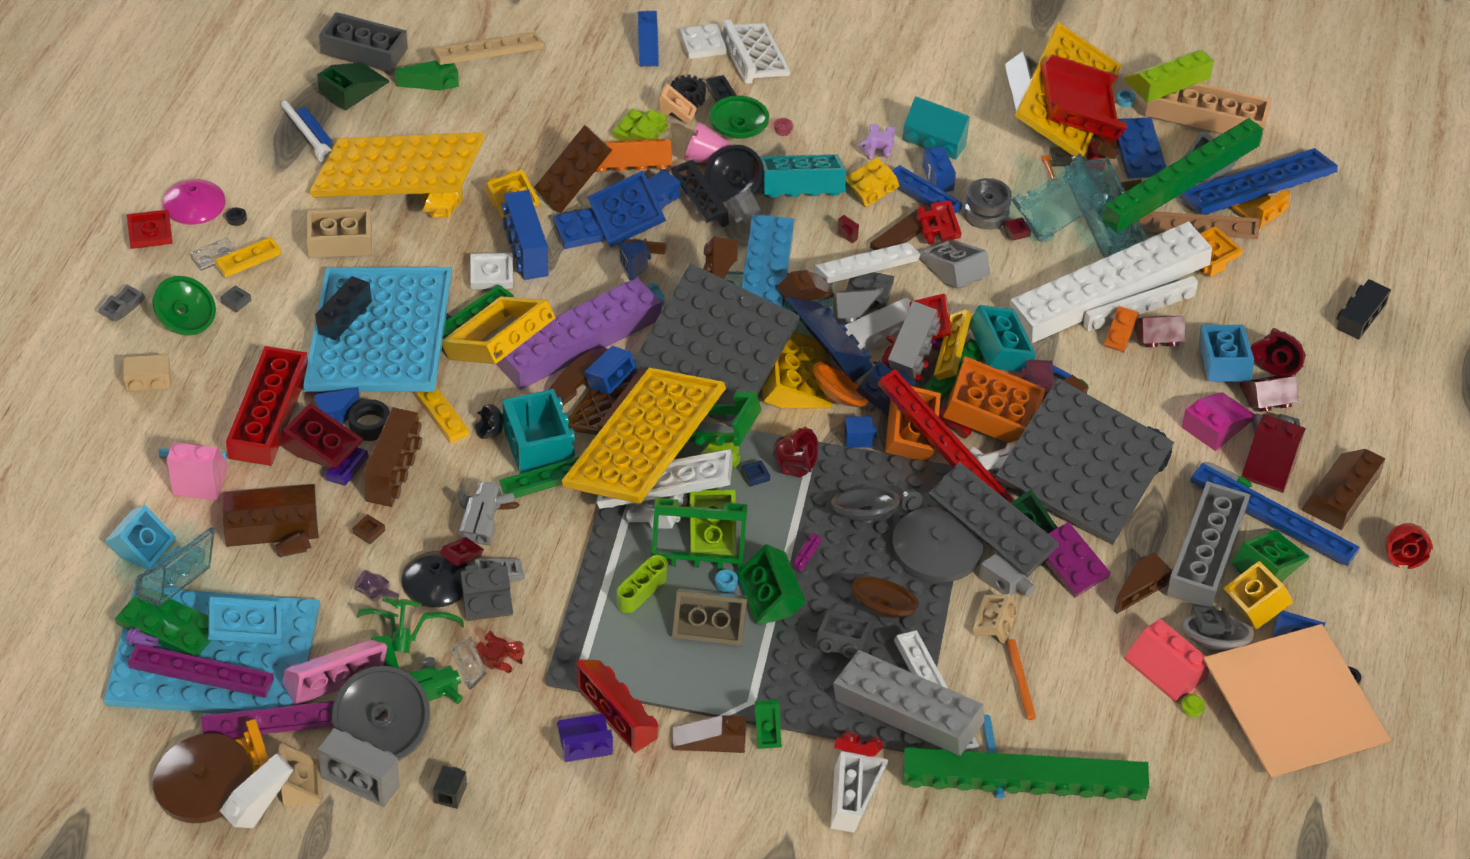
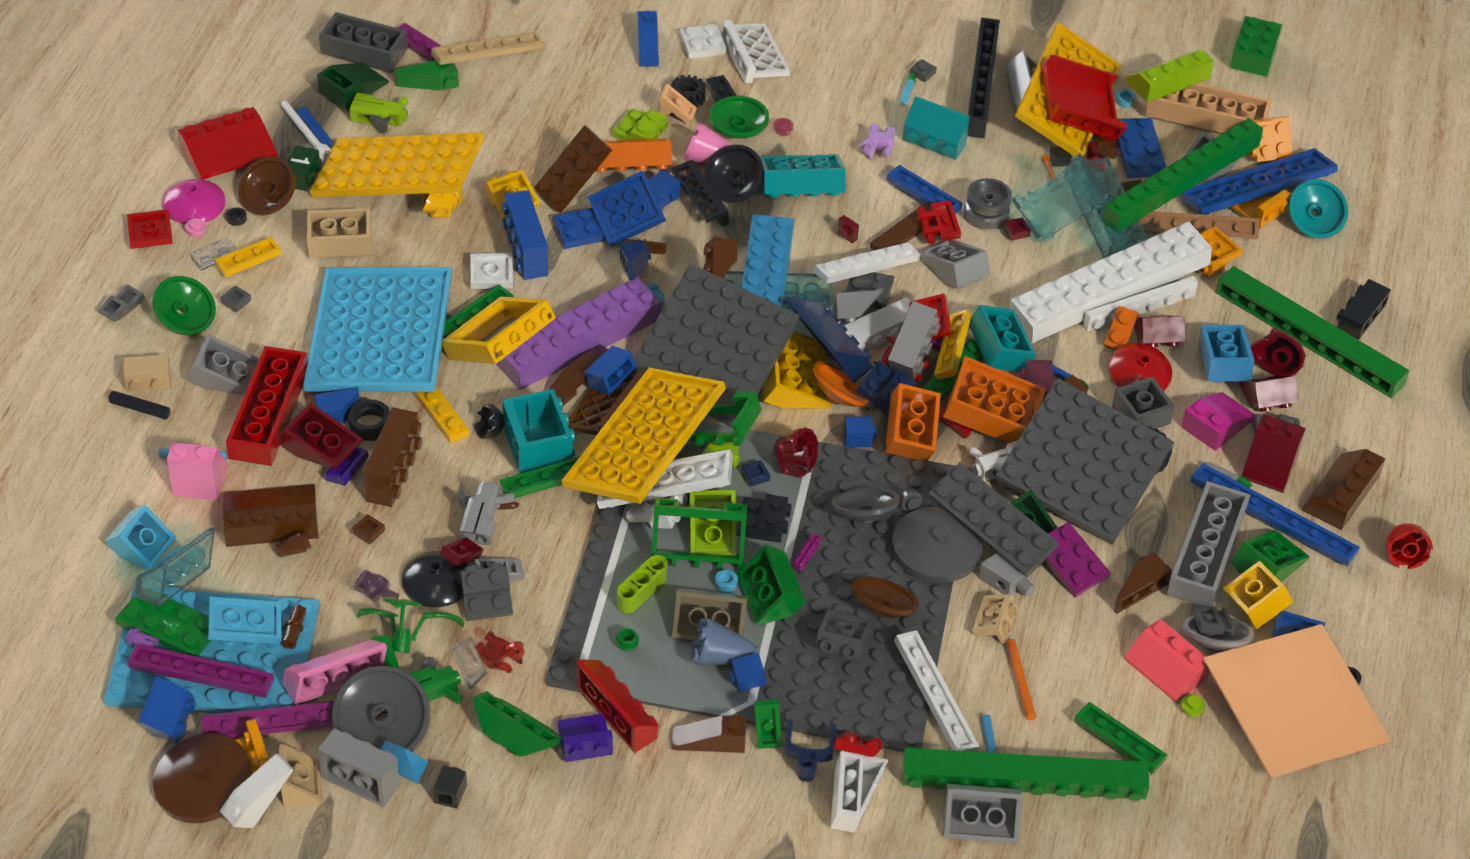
black brick [315,276,372,340] -> none
clear brick [725,188,761,223] -> none
reddish brown slope [778,270,835,304] -> none
light grey brick [833,650,984,756] -> none
yellow plate [845,157,900,207] -> none
red plate [877,369,1013,503] -> none
blue brick [922,146,956,192] -> none
none -> black axle [108,391,171,420]
none -> blue slope [138,676,196,743]
none -> red slope [177,107,278,180]
none -> bright pink plate [185,218,206,237]
none -> light grey slope [186,334,260,395]
none -> reddish brown dish [238,157,296,216]
none -> reddish brown axle [281,604,307,649]
none -> dark green brick [287,145,322,191]
none -> lime piece [350,92,409,134]
none -> dark azure slope [380,740,429,784]
none -> magenta plate [397,23,442,62]
none -> green wedge [472,691,563,757]
none -> green plate [616,628,639,651]
none -> sand blue cone [690,618,758,665]
none -> blue brick [729,652,767,692]
none -> black plate [736,494,792,543]
none -> dark blue piece [784,719,836,782]
none -> medium azure piece [901,72,916,105]
none -> dark grey plate [909,59,937,82]
none -> light grey slope [944,783,1022,843]
none -> black brick [968,17,1000,138]
none -> green plate [1074,702,1168,774]
none -> red dish [1108,343,1173,391]
none -> dark grey brick [1112,377,1175,429]
none -> green brick [1216,266,1410,398]
none -> green brick [1230,16,1283,77]
none -> light orange plate [1249,116,1292,162]
none -> teal dish [1288,179,1348,239]

